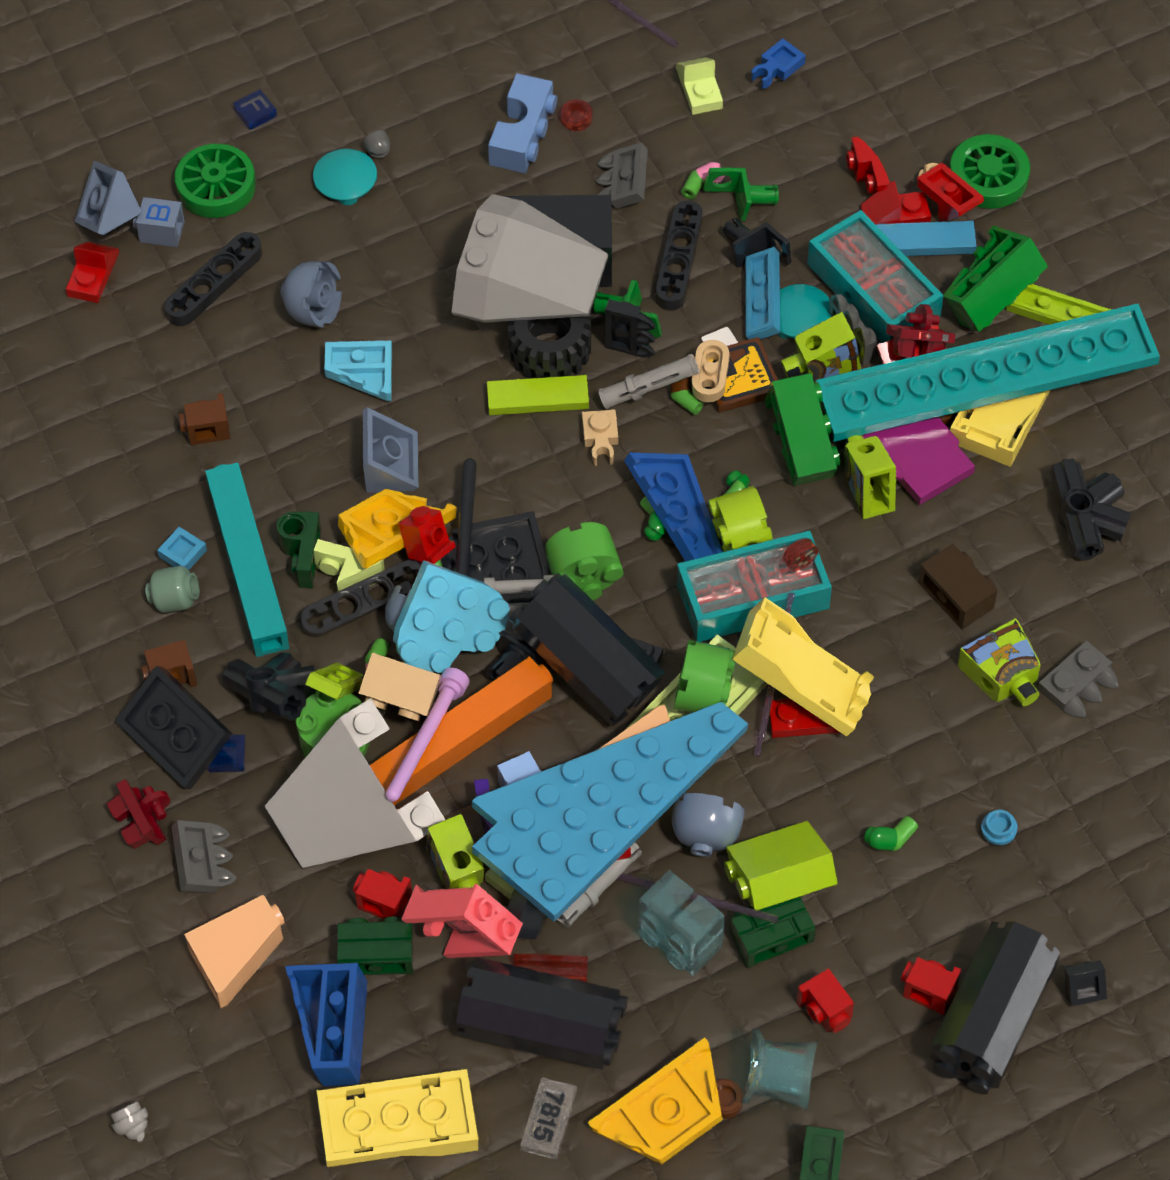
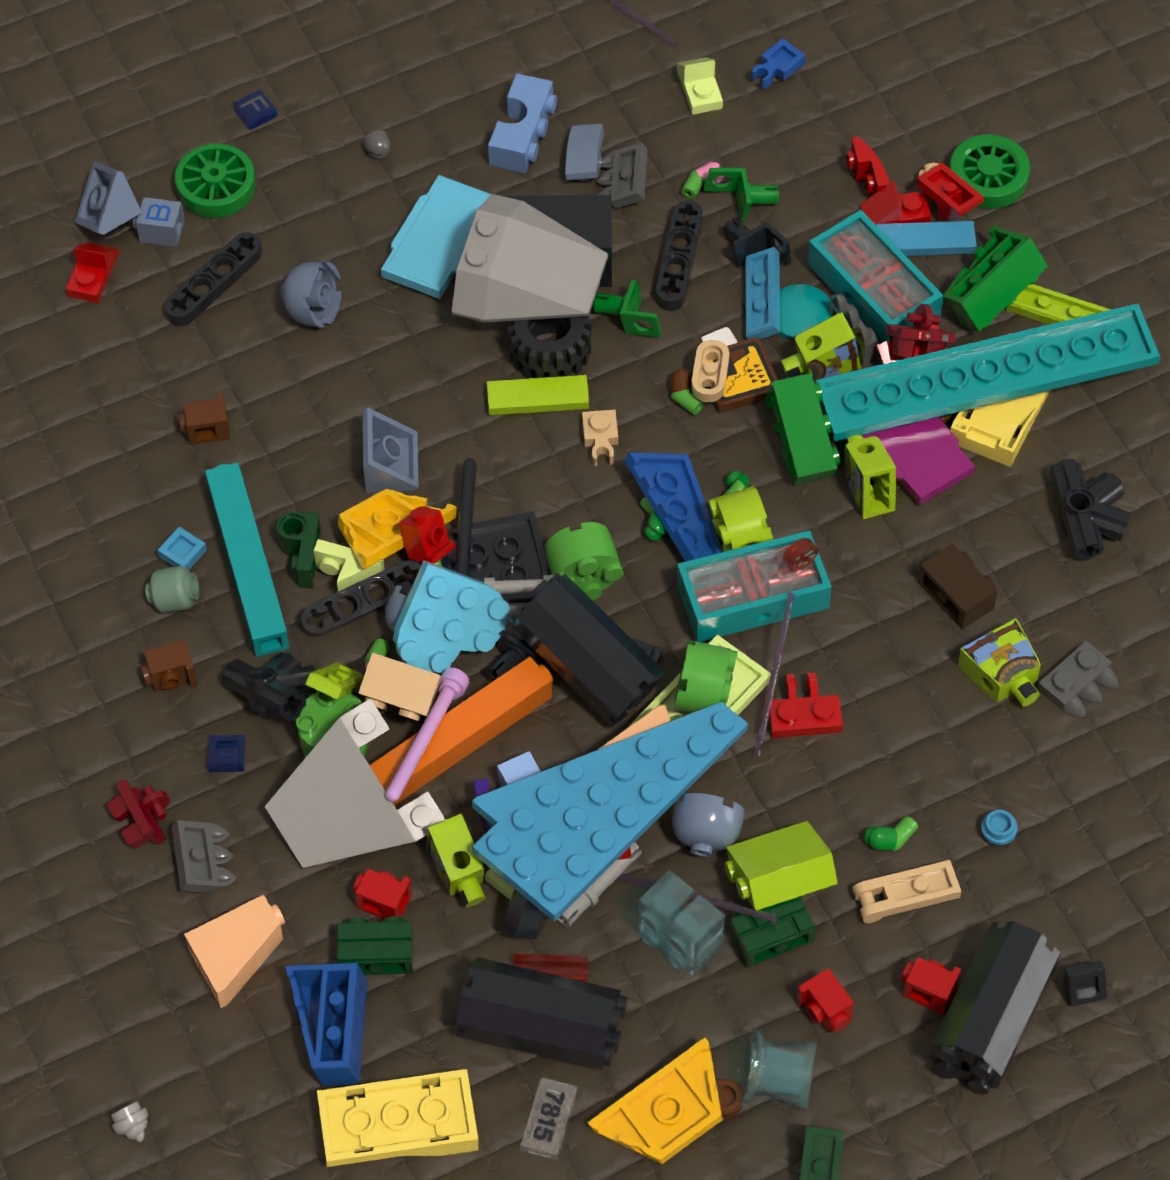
black plate [116,666,233,789] -> none
teal dish [313,149,377,205] -> none
medium azure wing [325,341,392,401] -> none
coral window [401,884,523,958] -> none
clear red tile [561,99,593,131] -> none
light grey pin [599,353,699,409] -> none
black plate [605,299,655,357] -> none
light yellow piece [732,597,874,736] -> none
none -> medium azure piece [381,175,491,299]
none -> sand blue slope [565,123,605,181]
none -> tan plate [852,860,961,923]

